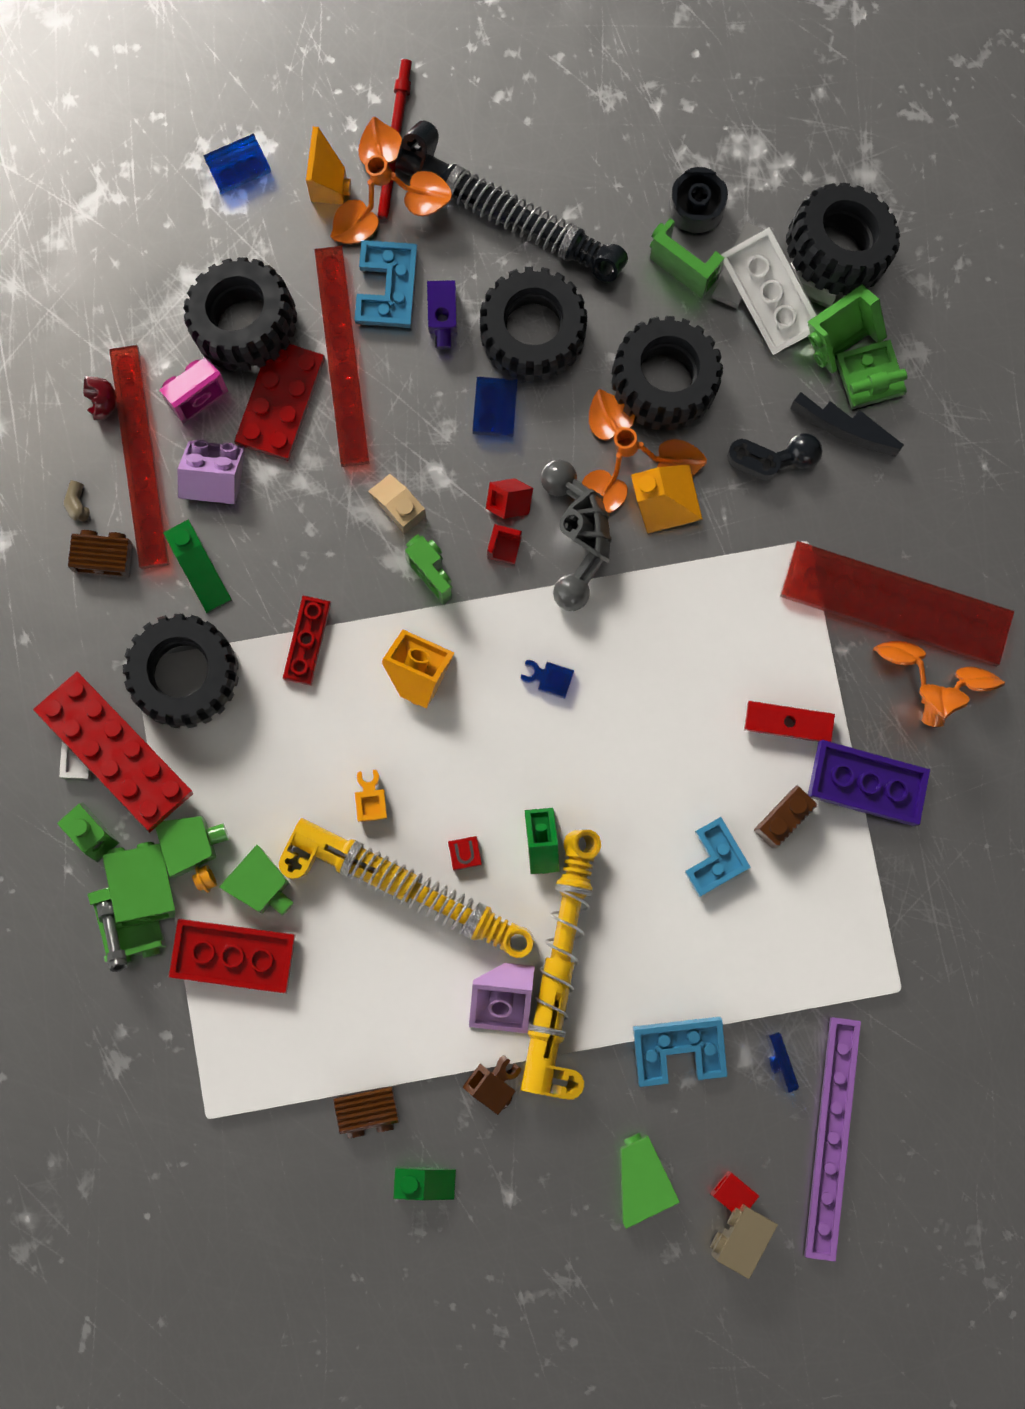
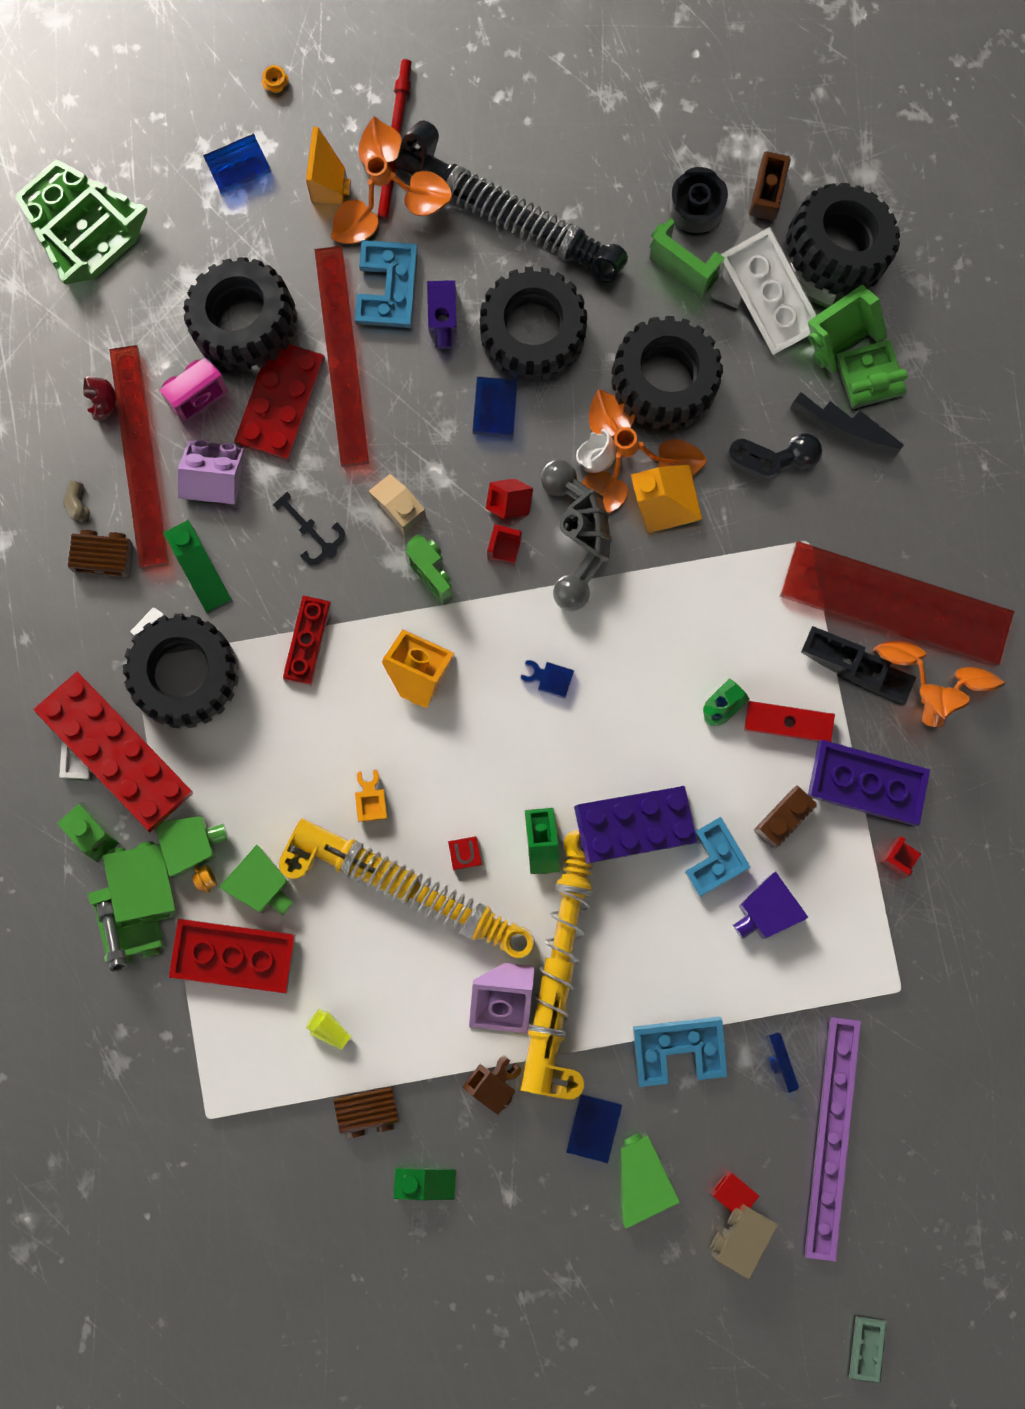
none -> bright green wedge [15,159,148,285]
none -> white sticker [130,607,164,636]
none -> light orange plate [262,65,289,93]
none -> black piece [273,492,345,565]
none -> neon yellow cone [305,1009,351,1050]
none -> clear blue plate [566,1094,622,1163]
none -> dark purple plate [574,786,697,864]
none -> white hair [576,429,617,473]
none -> green rock [703,678,750,726]
none -> dark purple torso [733,871,808,939]
none -> reddish brown brick [749,151,791,221]
none -> black slope [801,626,916,705]
none -> sand green plate [849,1316,887,1384]
none -> red panel [880,836,921,879]

